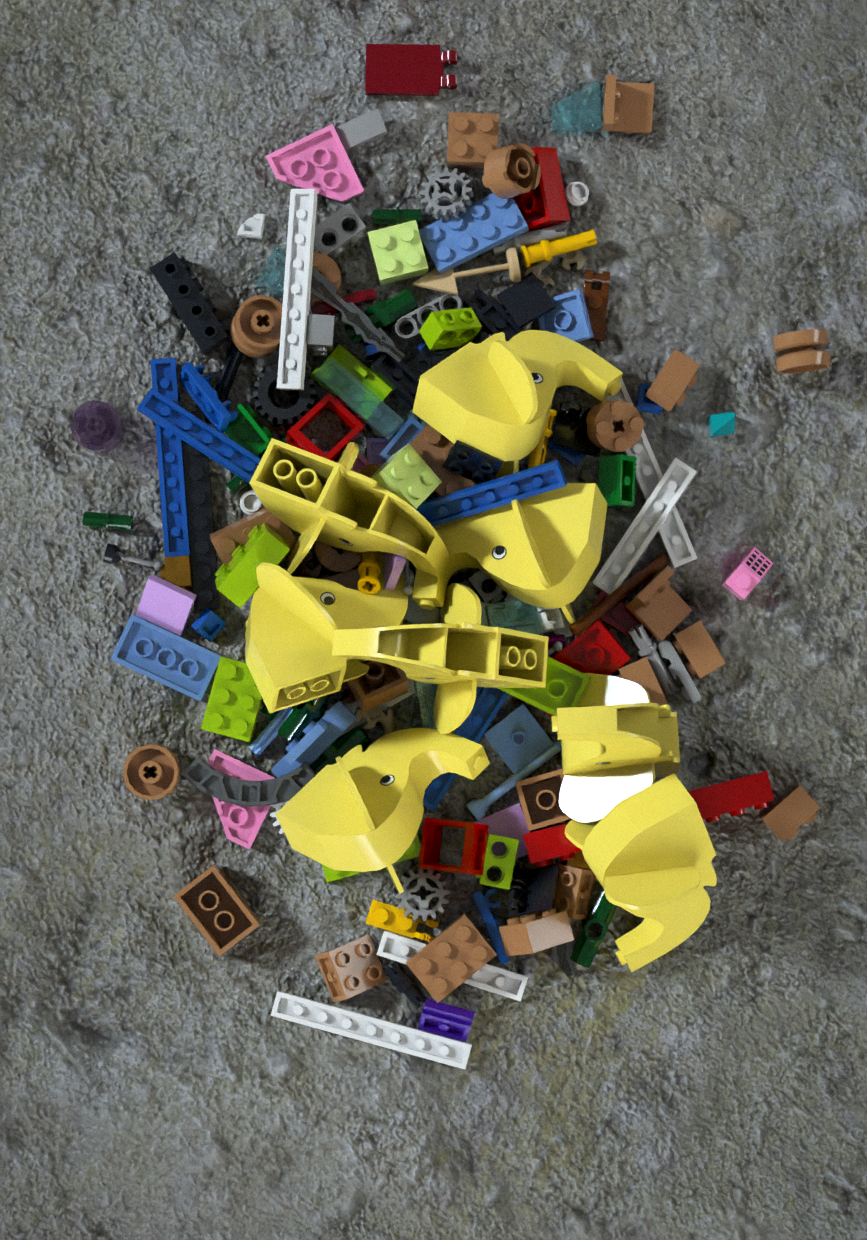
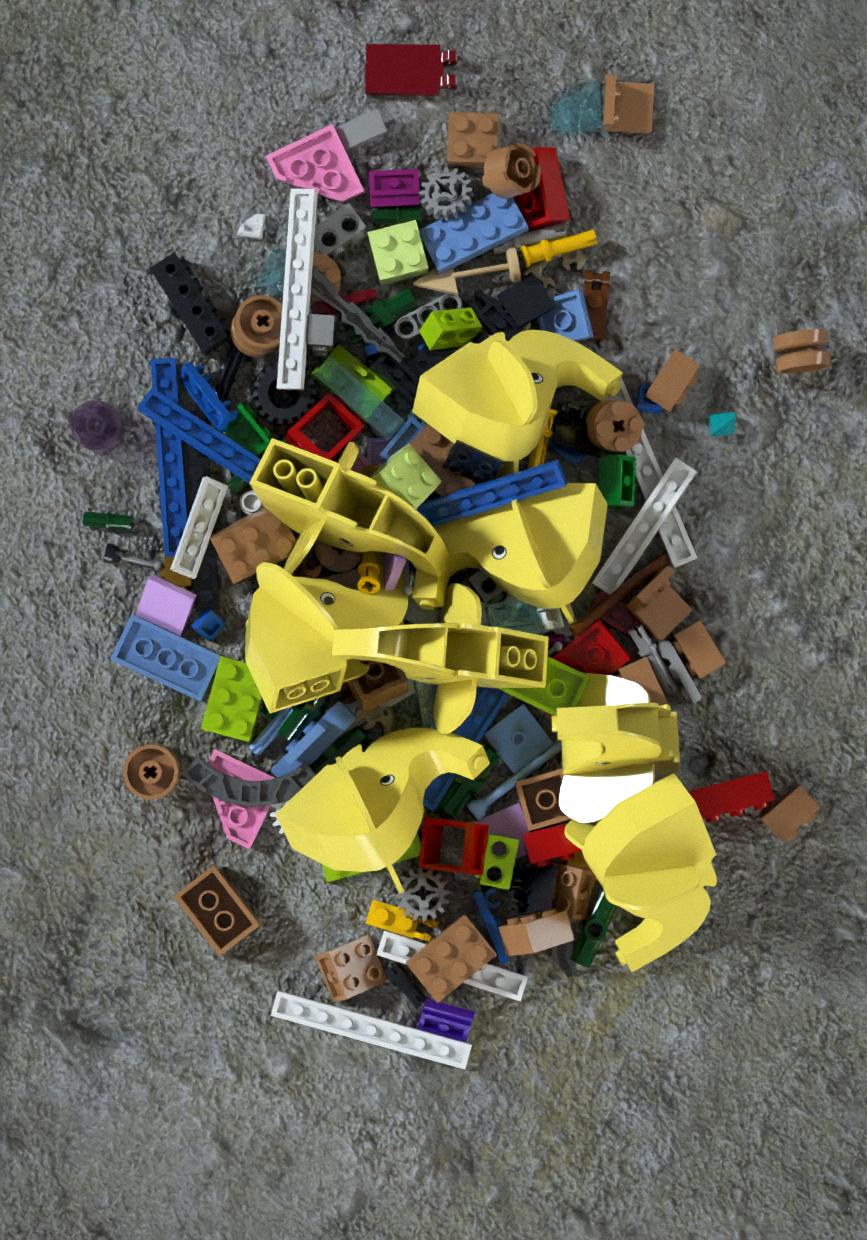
lime brick [215,523,290,608] -> none
white plate [565,182,589,206] -> none
bright pink slope [722,547,774,601] -> none
none -> white plate [170,476,228,579]
none -> magenta plate [369,169,420,209]
none -> dark green piece [439,745,500,818]

